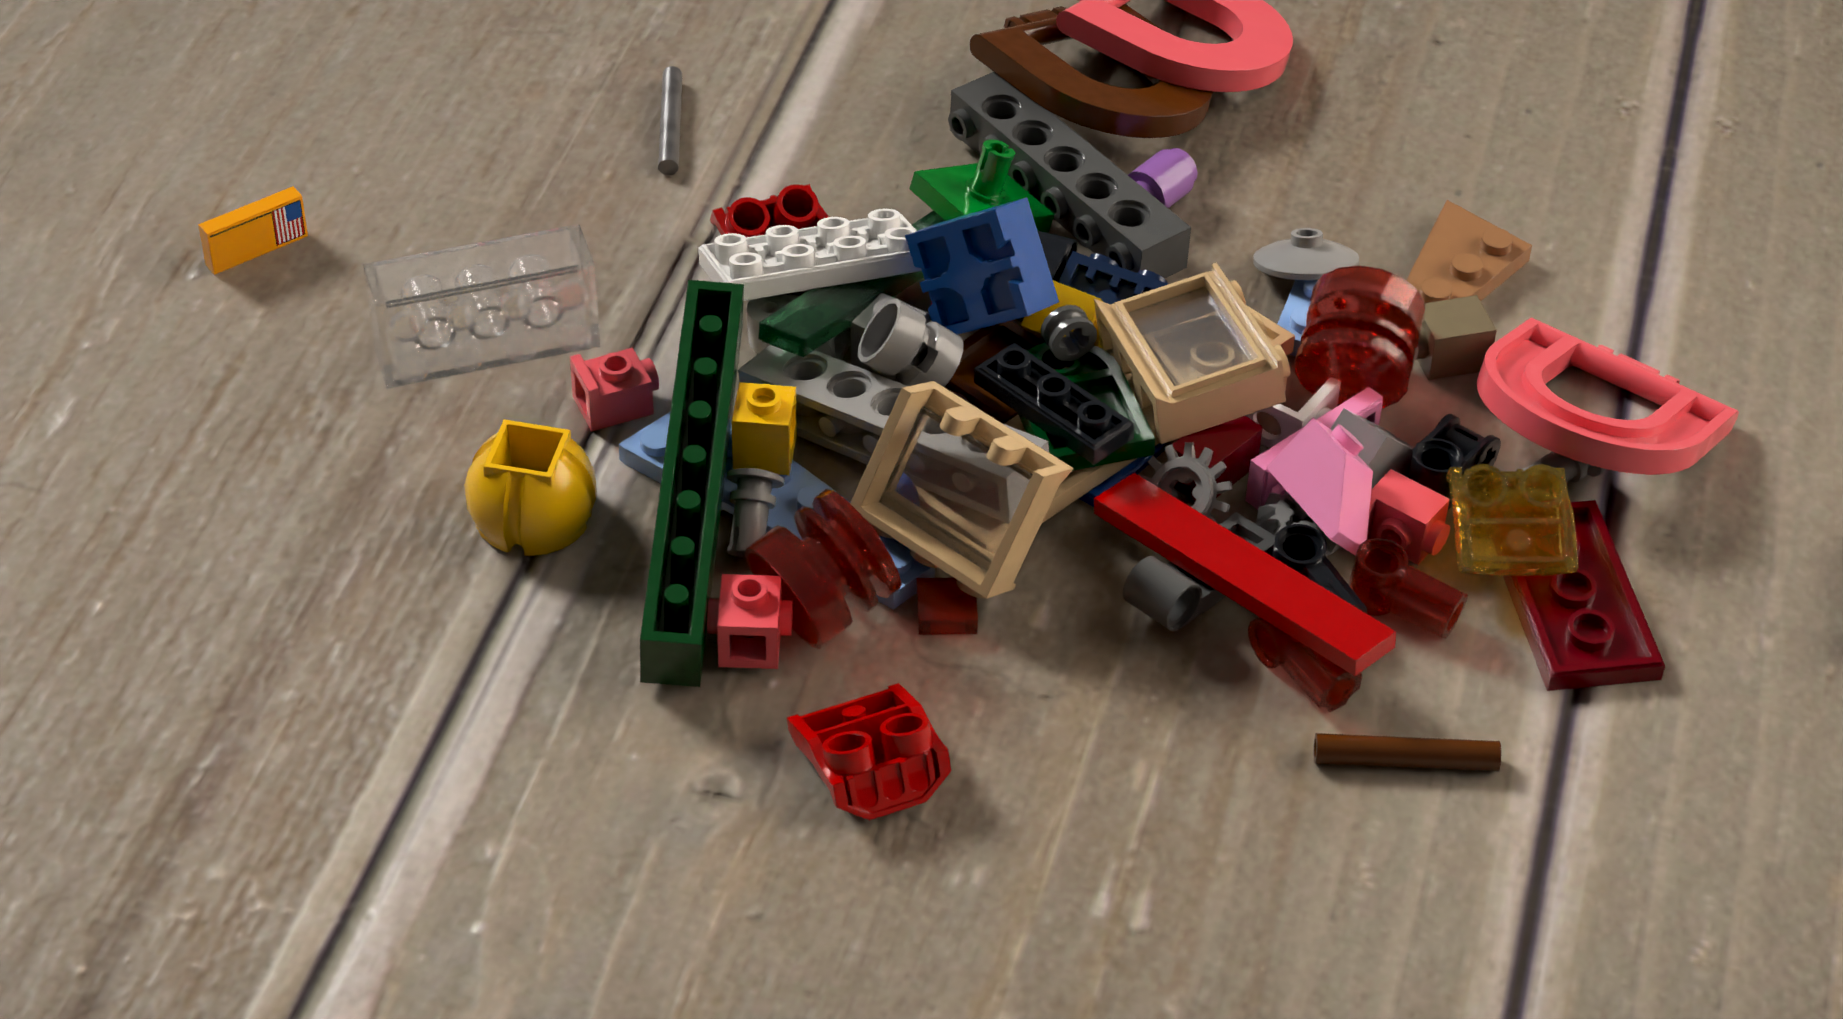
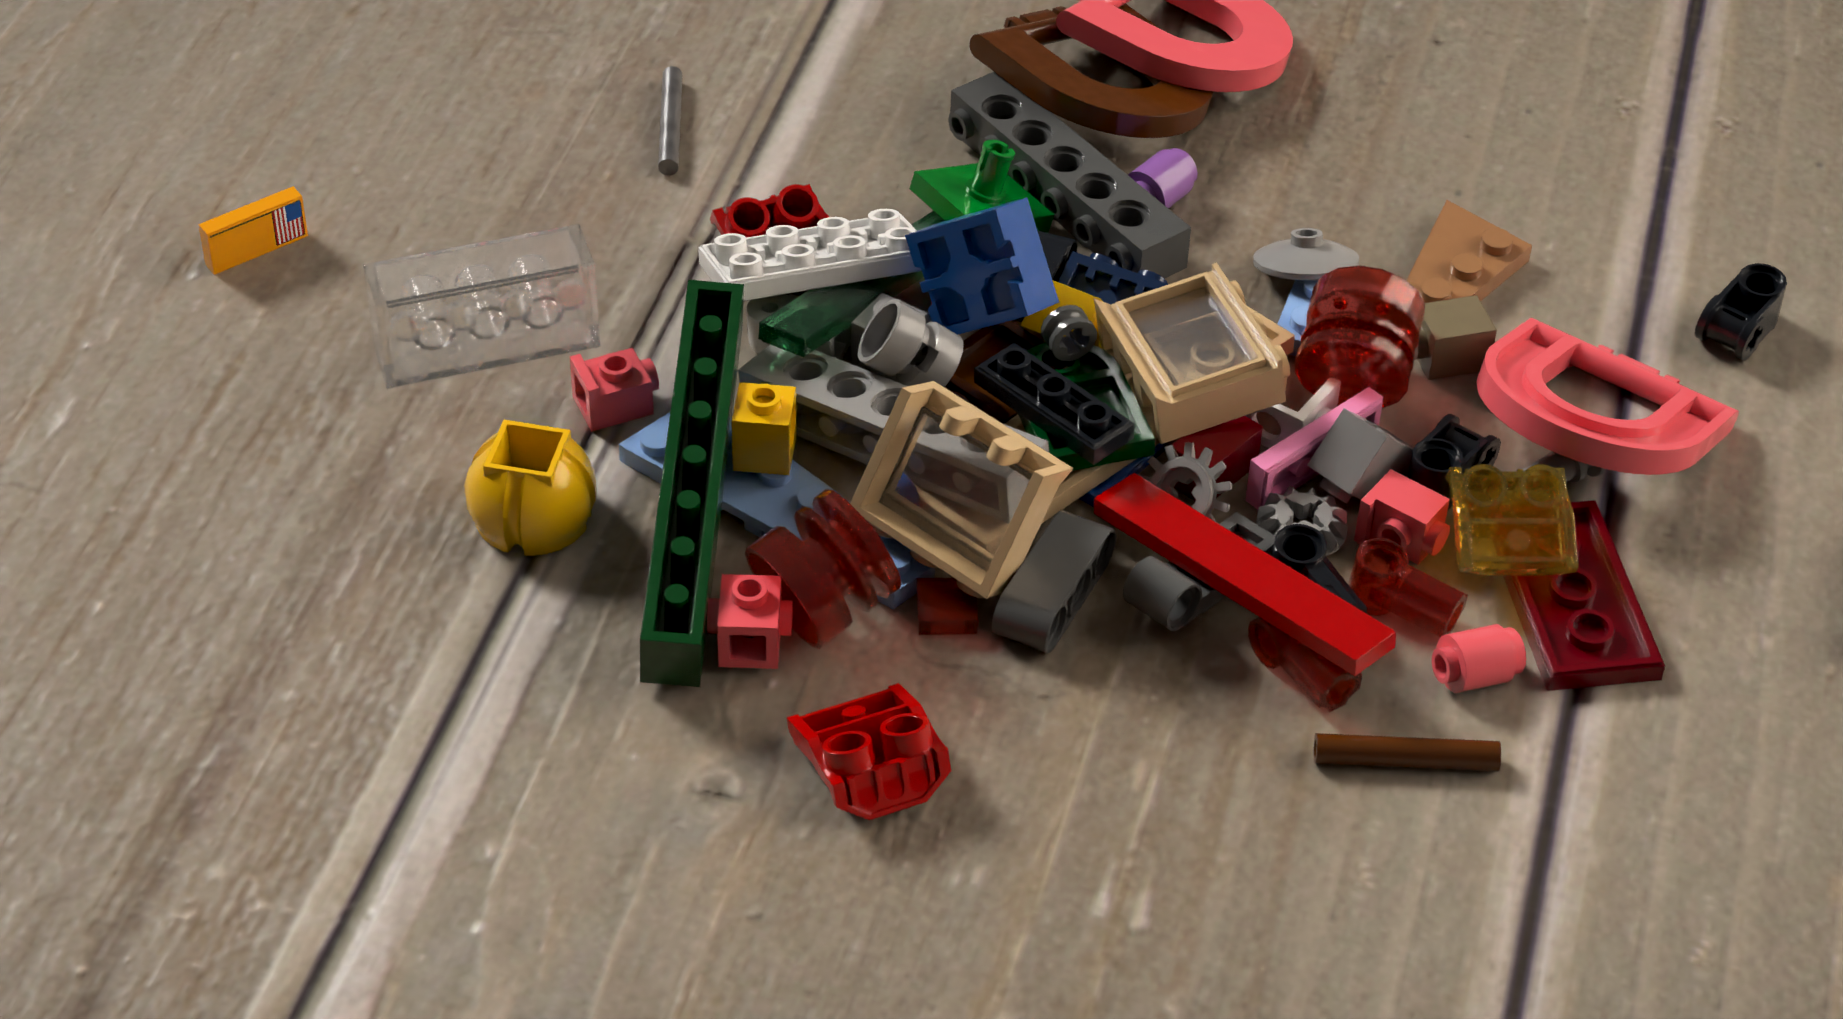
light grey pin [727,468,784,559] -> none
bright pink slope [1266,418,1373,557] -> none
none -> dark grey beam [992,510,1117,654]
none -> coral brick [1432,624,1526,693]
none -> black piece [1695,263,1787,361]

